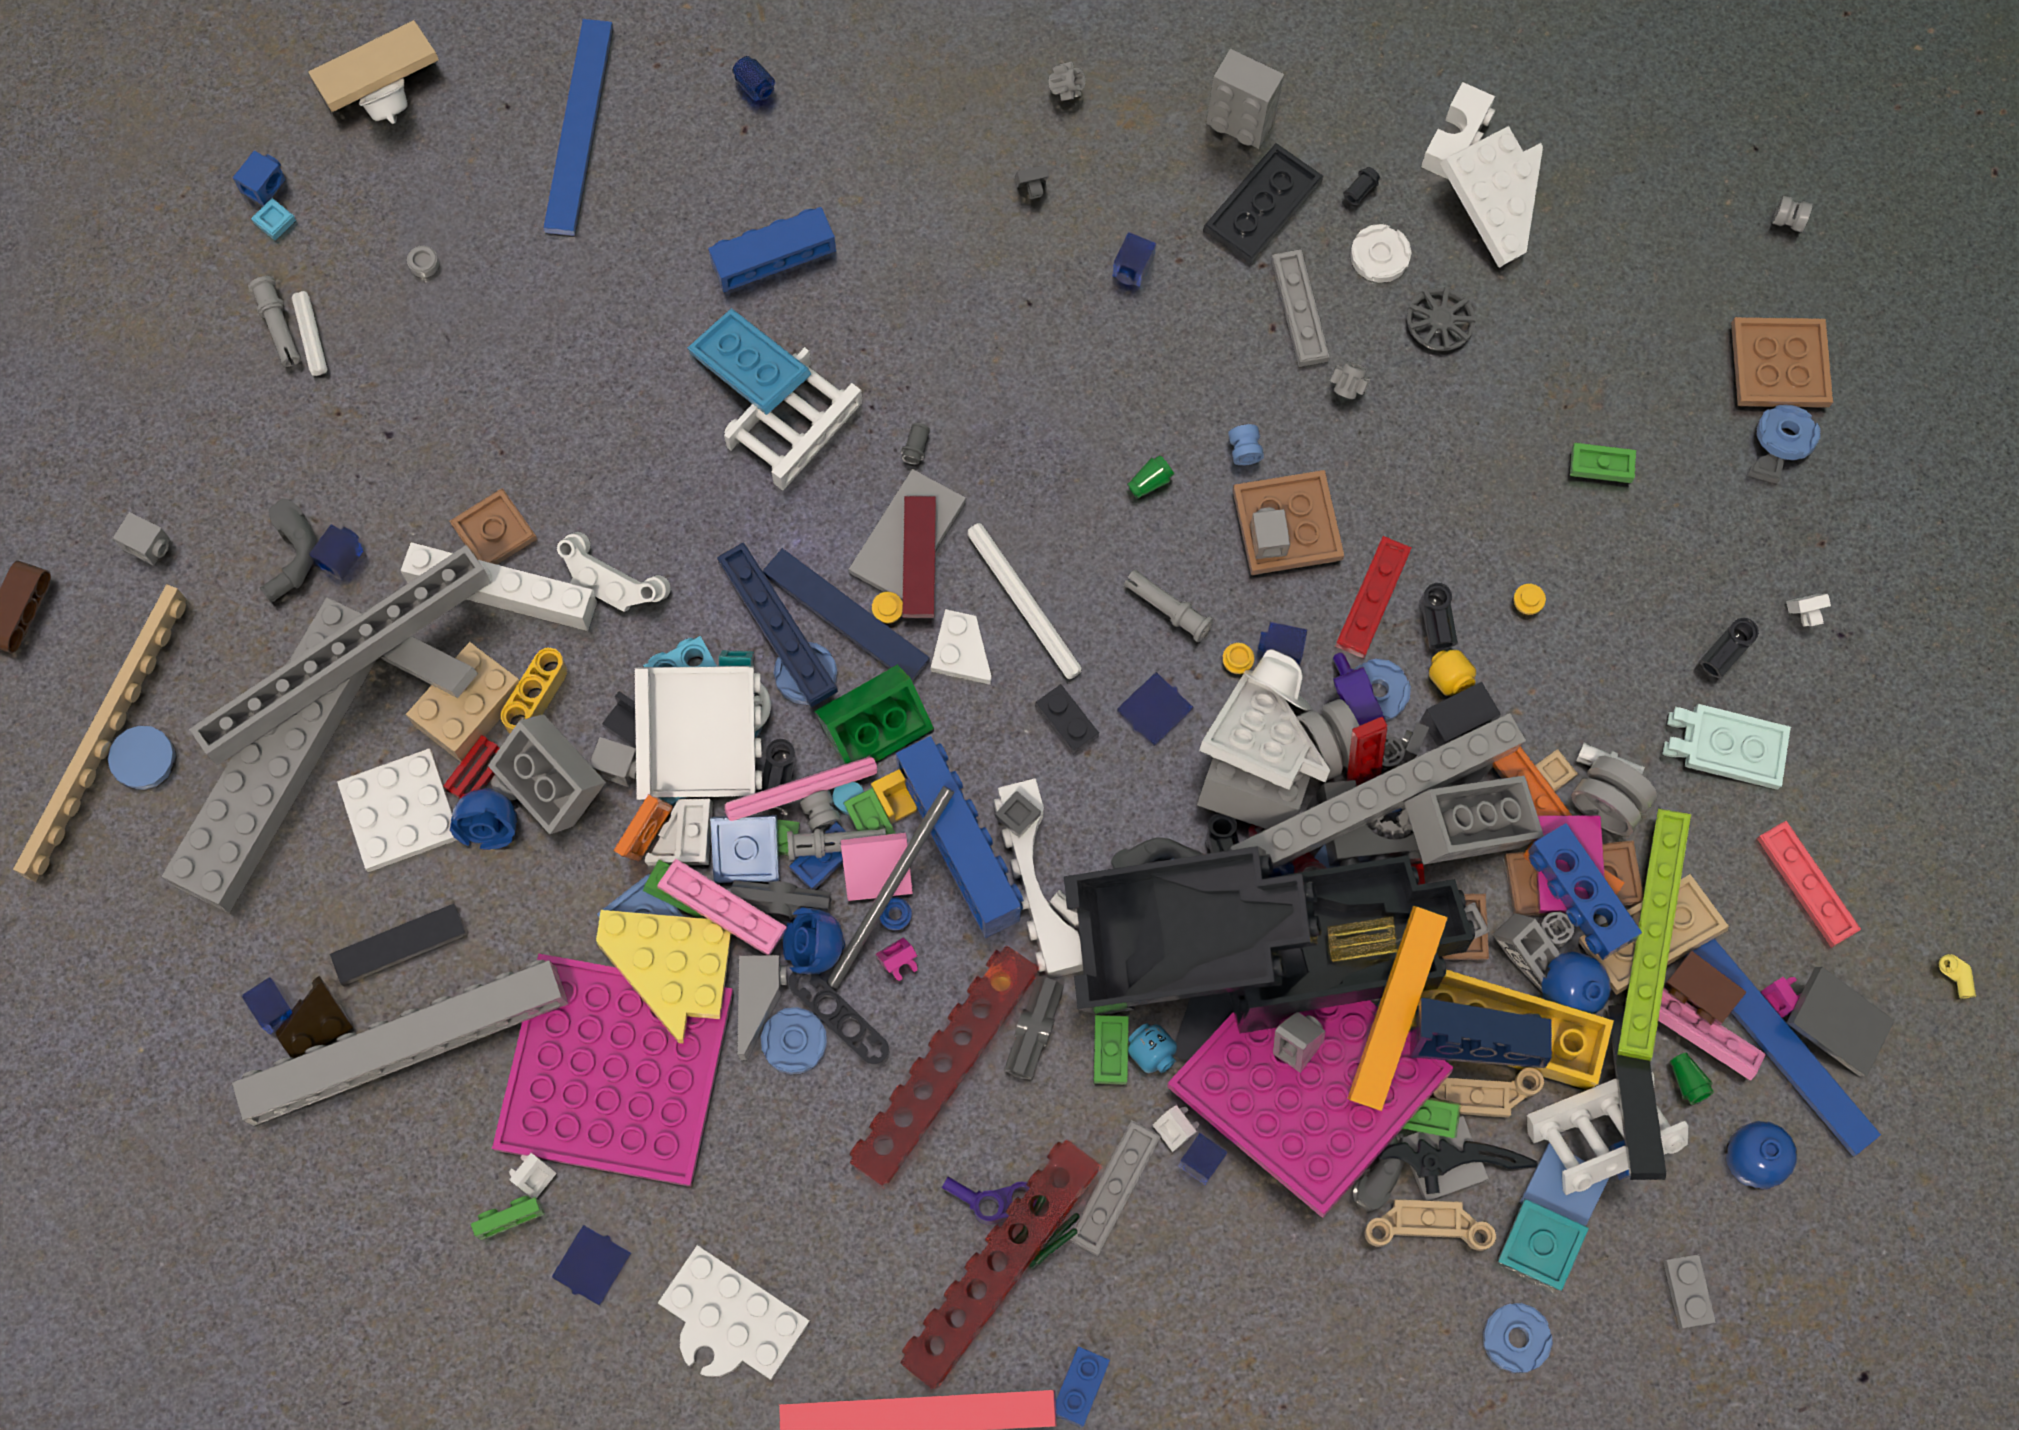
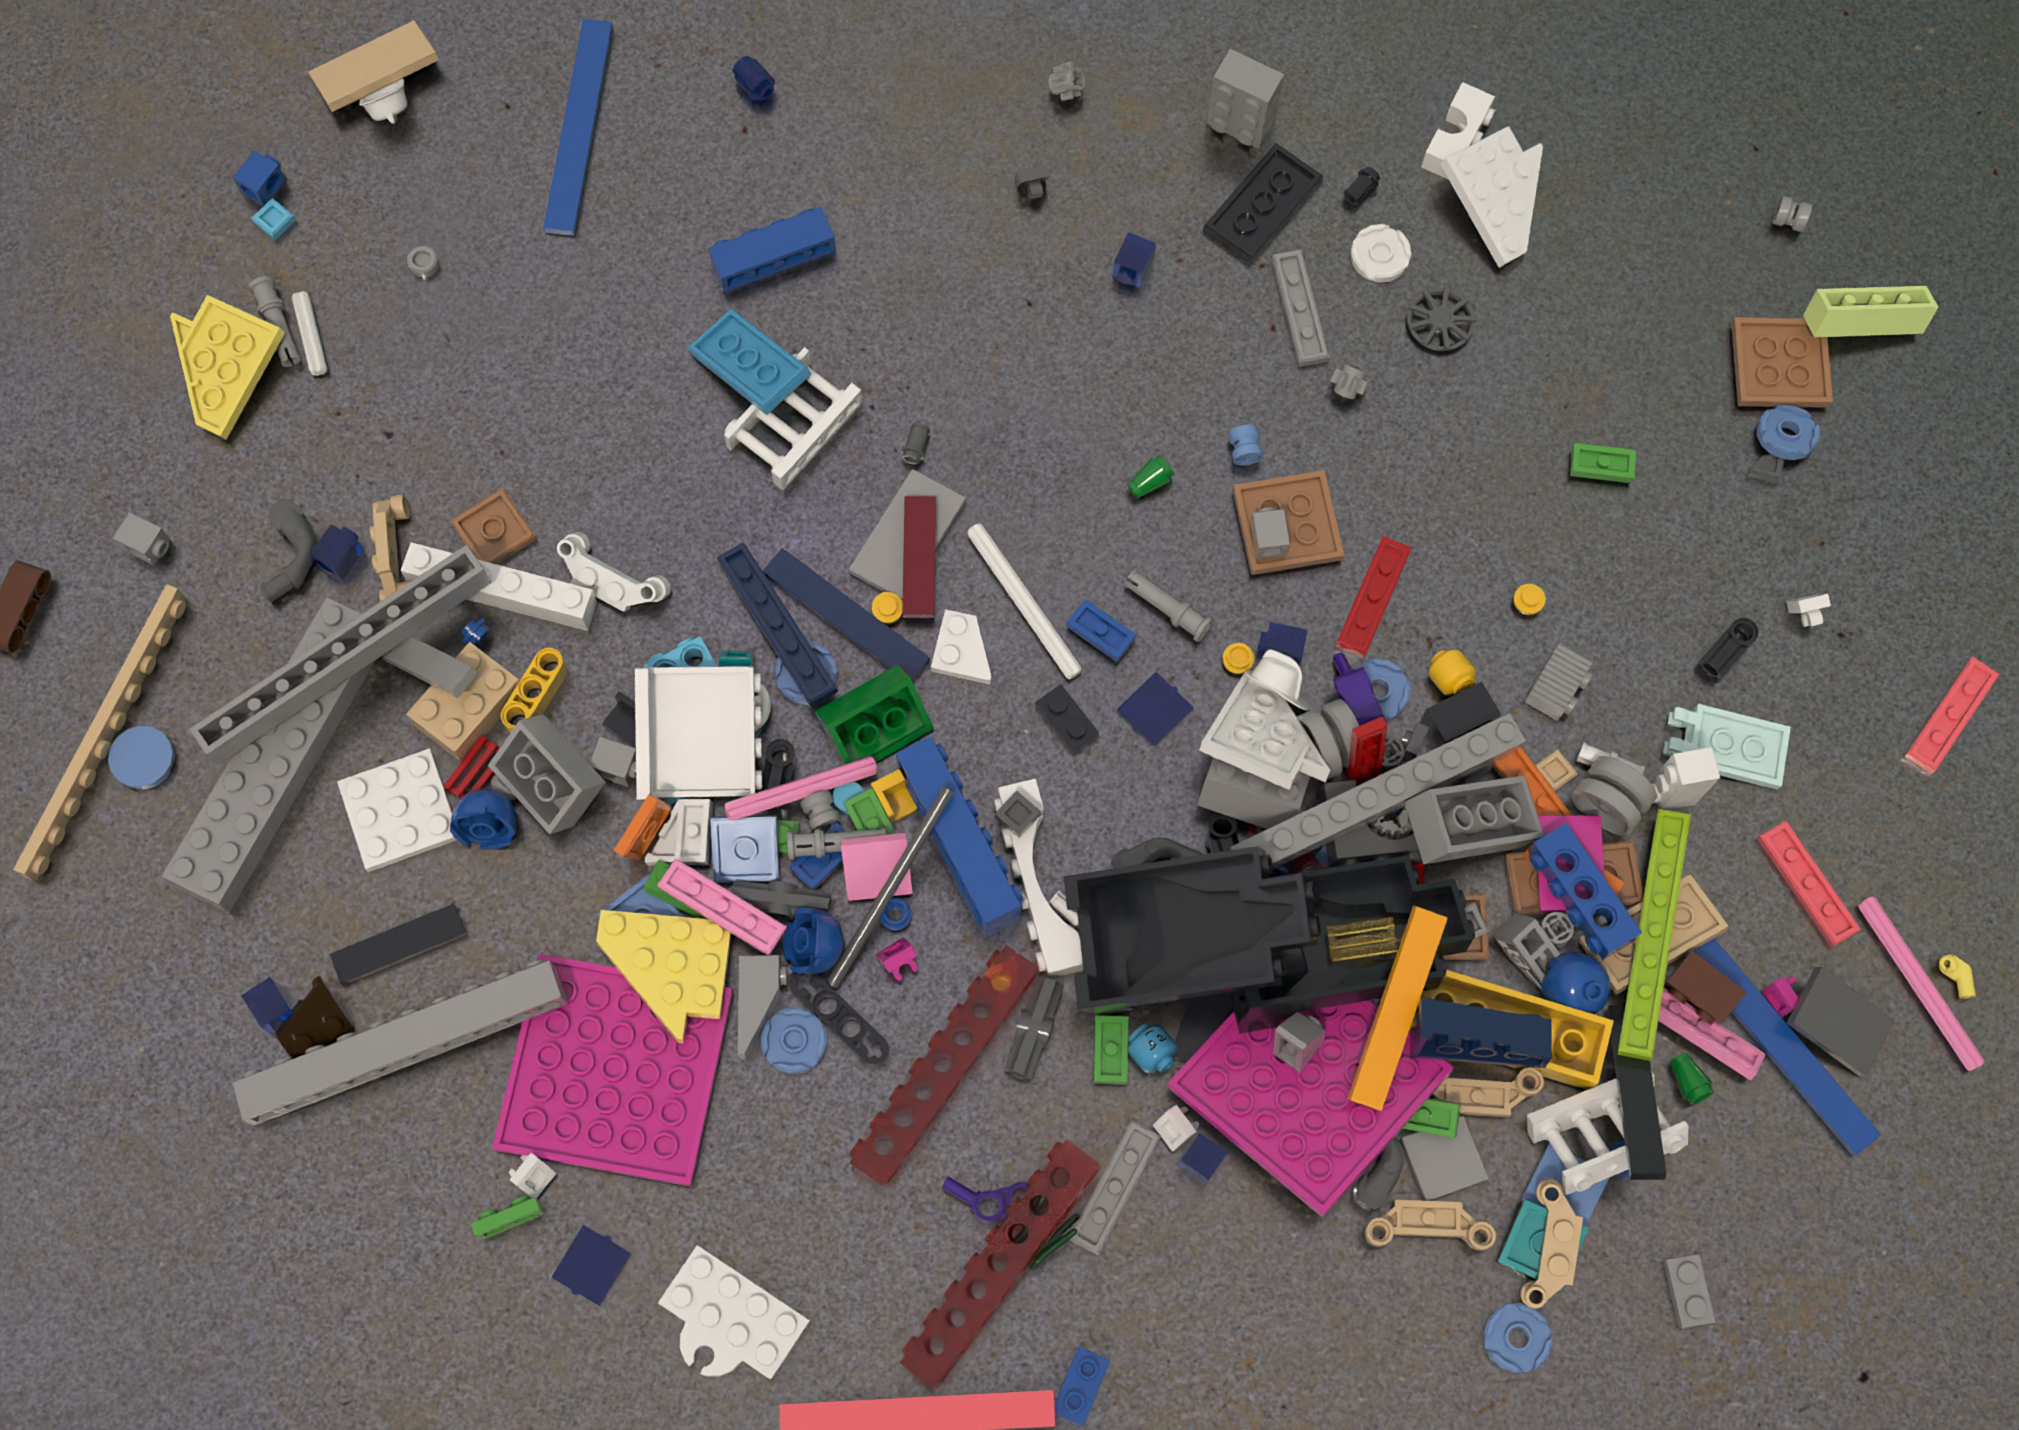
black piece [1379,1139,1538,1194] -> none
black piece [1419,583,1458,650] -> none
blue cylinder [1726,1121,1797,1190] -> none
none -> light yellow wing [170,295,285,440]
none -> tan plate [370,494,411,602]
none -> blue plate [461,618,490,646]
none -> blue plate [1066,599,1136,662]
none -> tan plate [1520,1178,1583,1309]
none -> light grey brick [1525,642,1593,721]
none -> white brick [1650,747,1720,810]
none -> yellowish green brick [1803,286,1938,337]
none -> bright pink axle [1858,896,1985,1071]
none -> coral tile [1904,656,2000,774]

